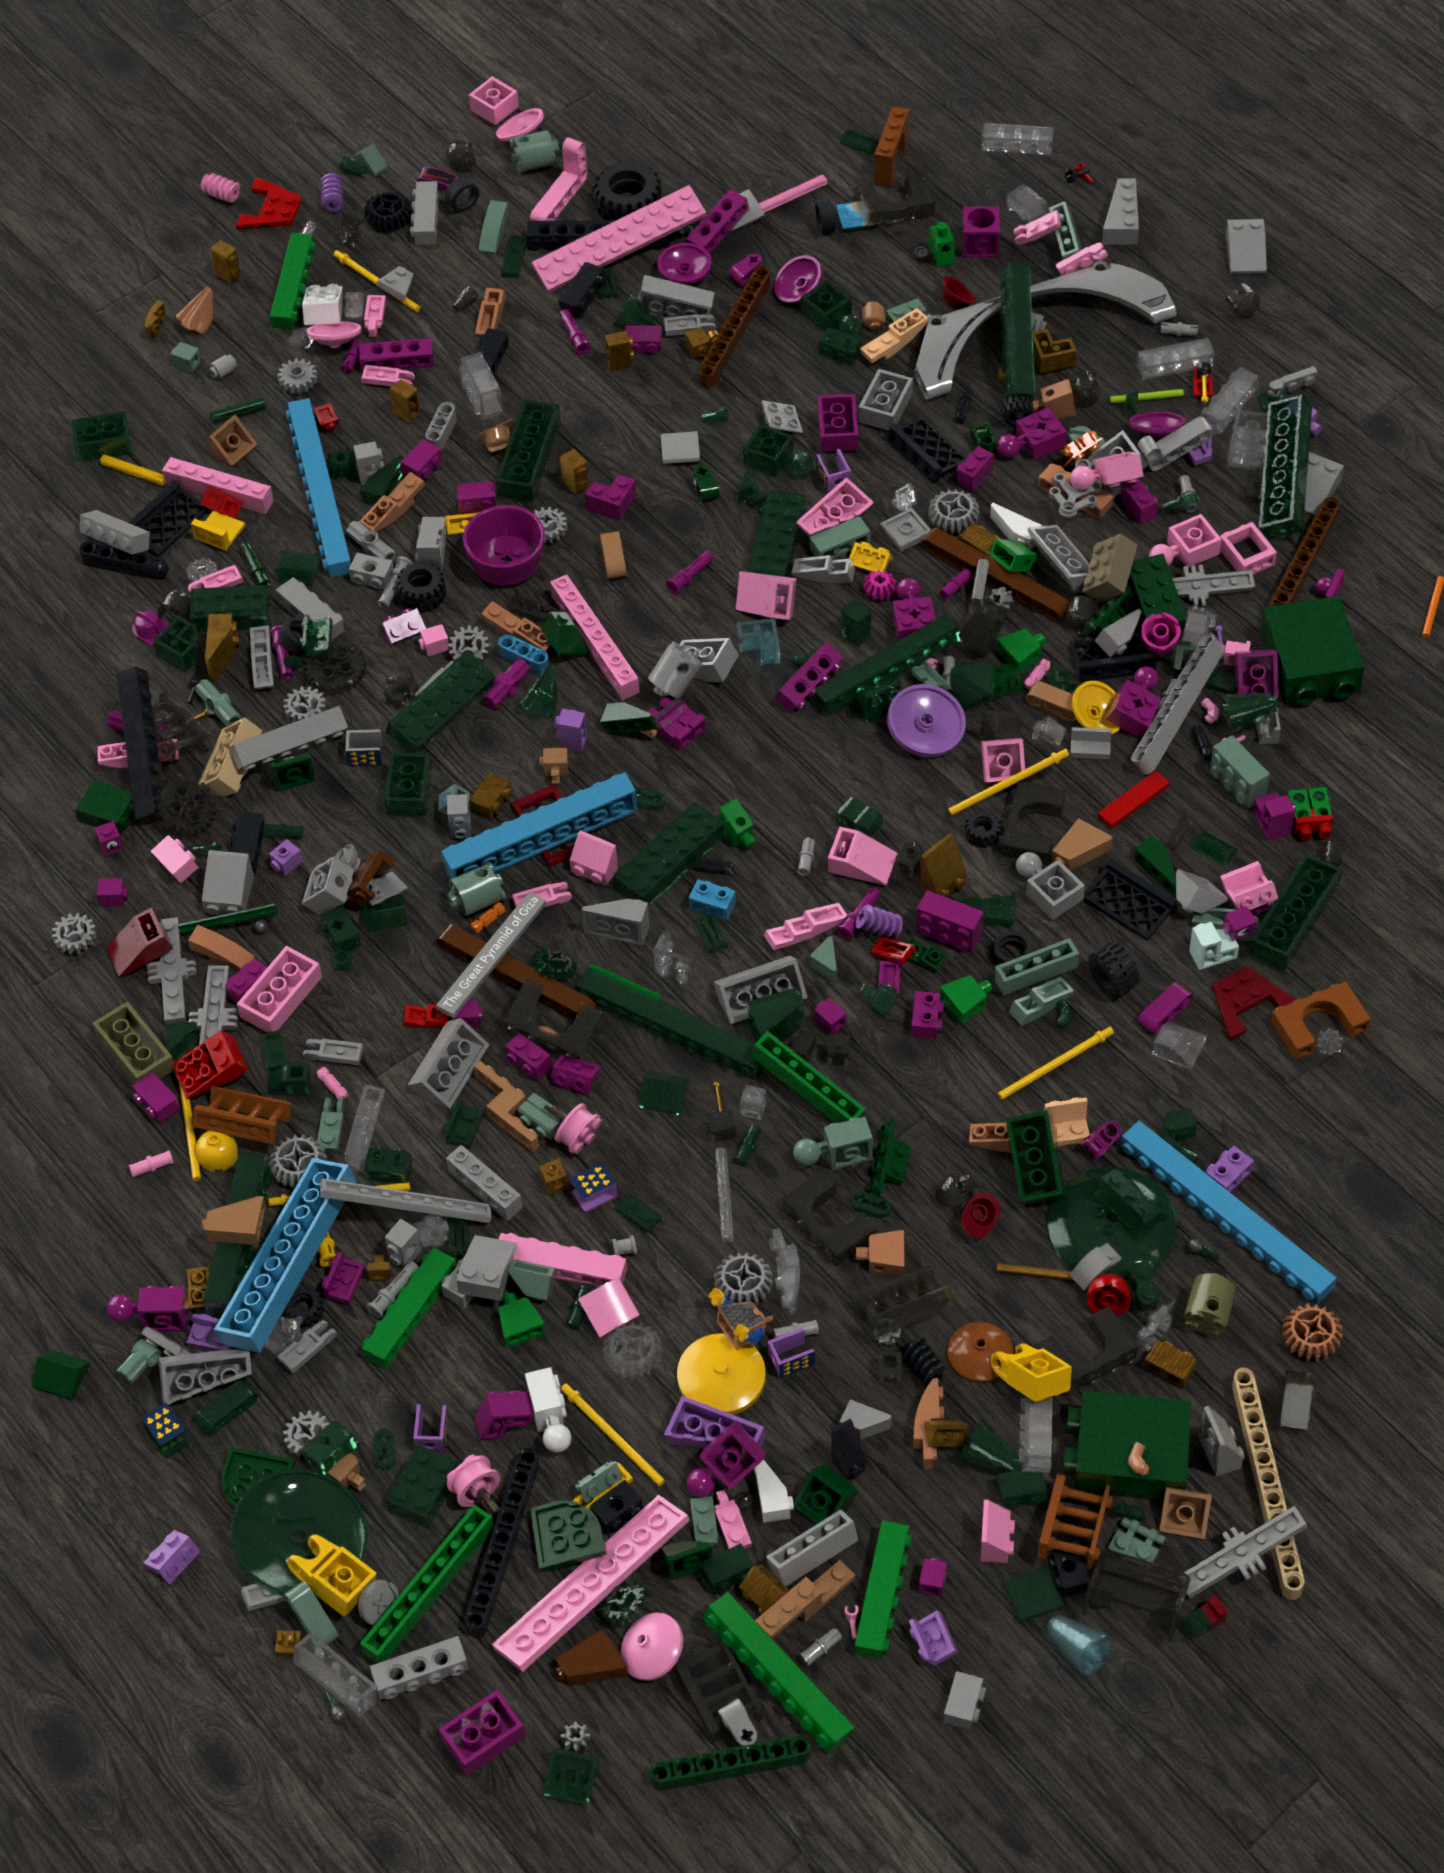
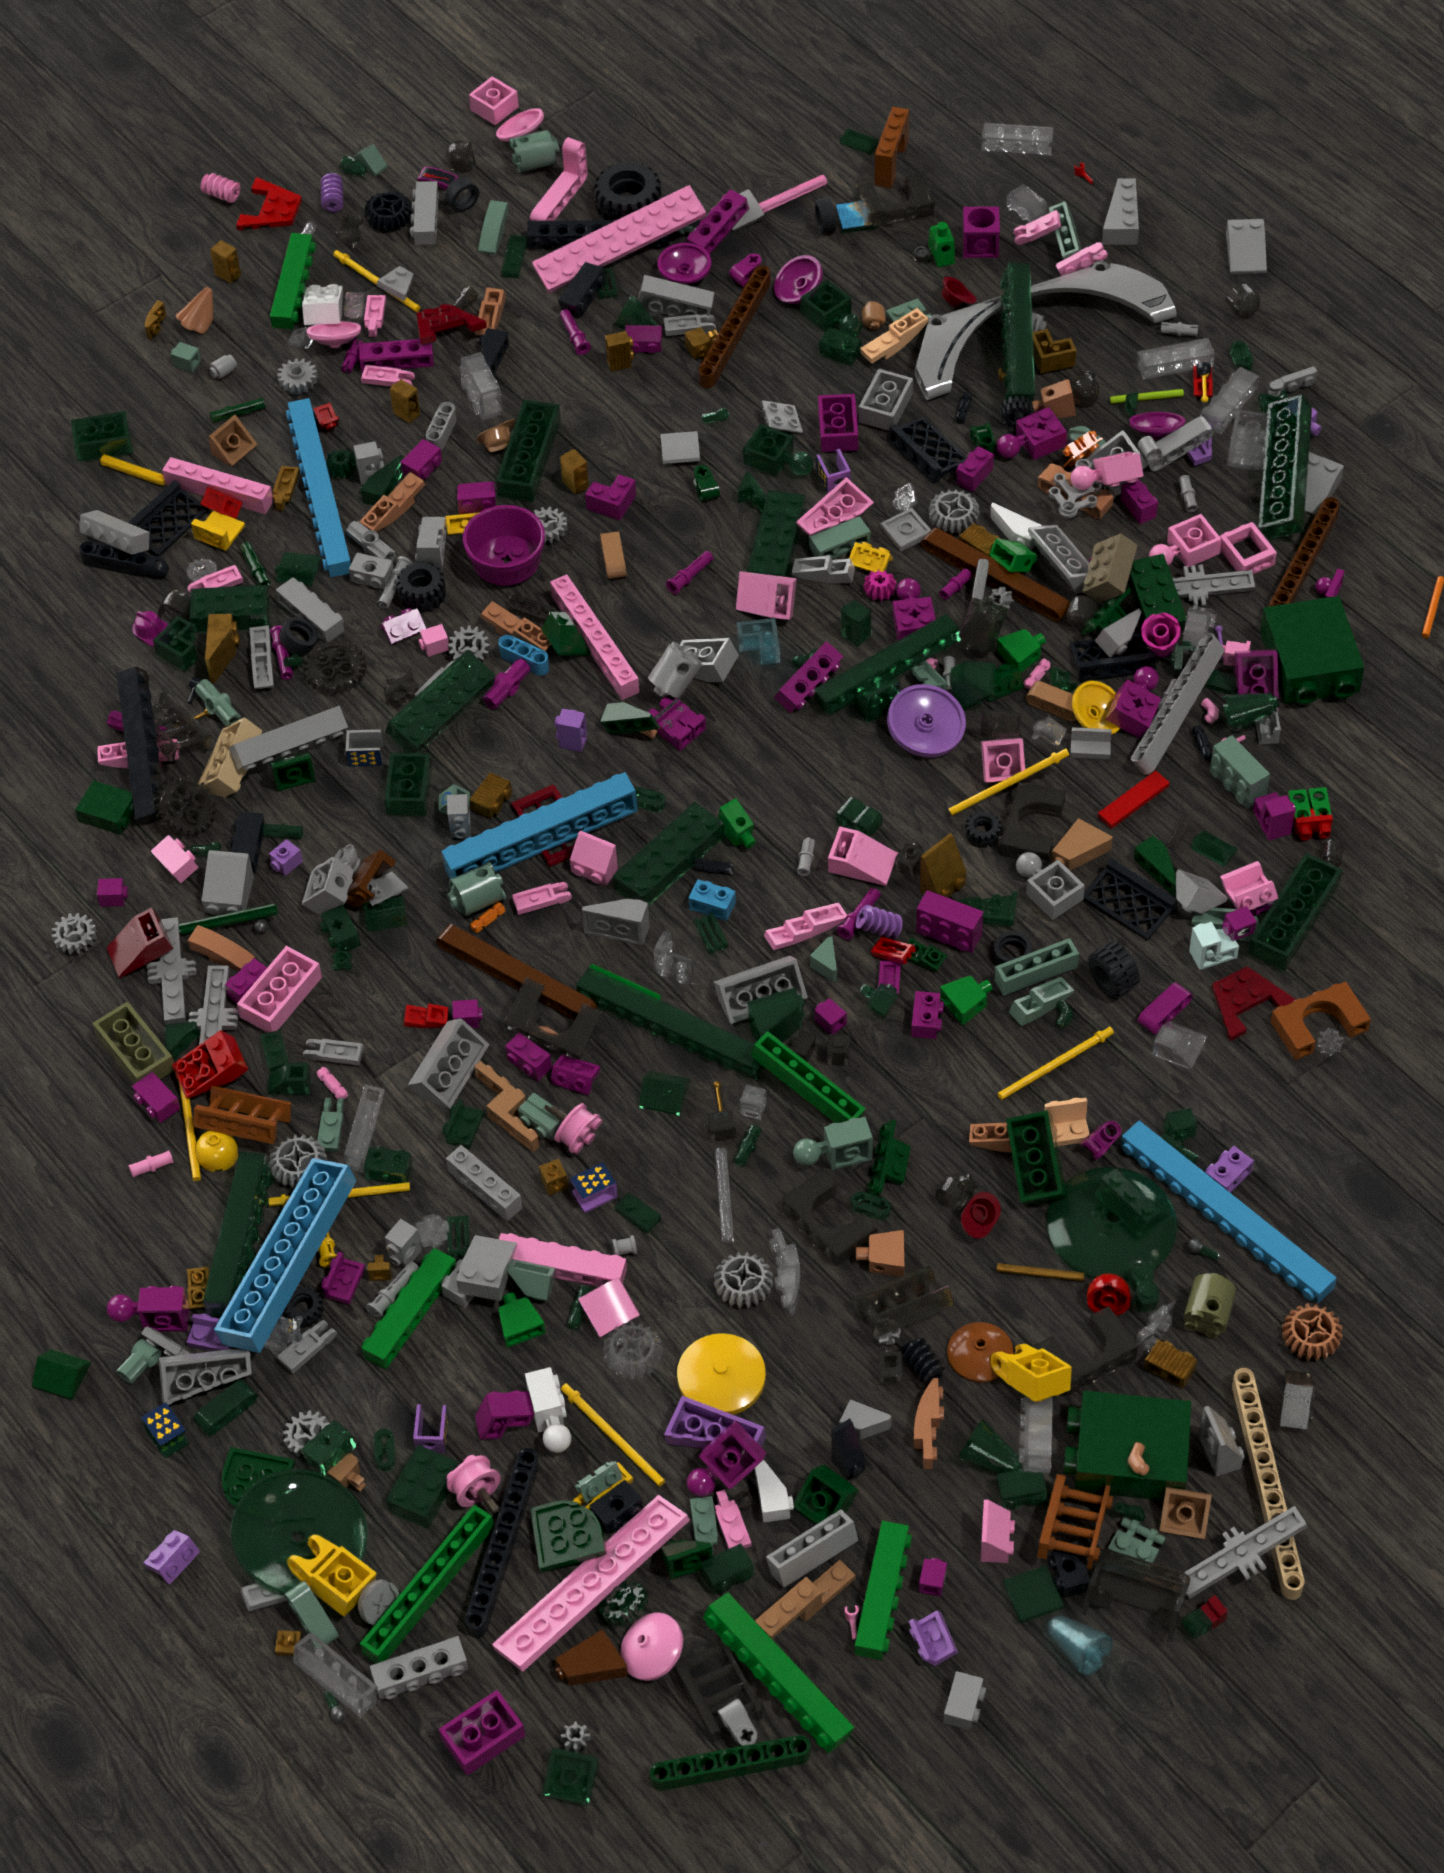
magenta brick [95,821,124,856] -> none
medium nougat slope [202,1196,266,1245] -> none
light grey gear [283,687,326,723] -> none
clear green bracket [300,614,333,656] -> none
light grey tile [320,1179,491,1223] -> none
light grey tile [436,892,546,1018] -> none
clear green hat [518,666,558,717] -> none
clear green gear [532,948,577,981] -> none
medium nougat brick [540,748,568,784] -> none
torso [708,1288,773,1350] -> none
pearl gold brick [739,1565,790,1614] -> none
medium lavender piece [768,1328,815,1378] -> none
light grey pin [773,1320,819,1338] -> none
light grey axle [799,1629,842,1666] -> none
pearl gold slope [924,1420,968,1447] -> none
black hand [1065,167,1090,183] -> none
light grey brick [1070,1243,1122,1291] -> none
clear green axle [1162,491,1200,515] -> none
none -> pearl gold hinge [272,466,300,511]
none -> dark red wing [417,304,487,345]
none -> clear green beam [1230,341,1253,372]

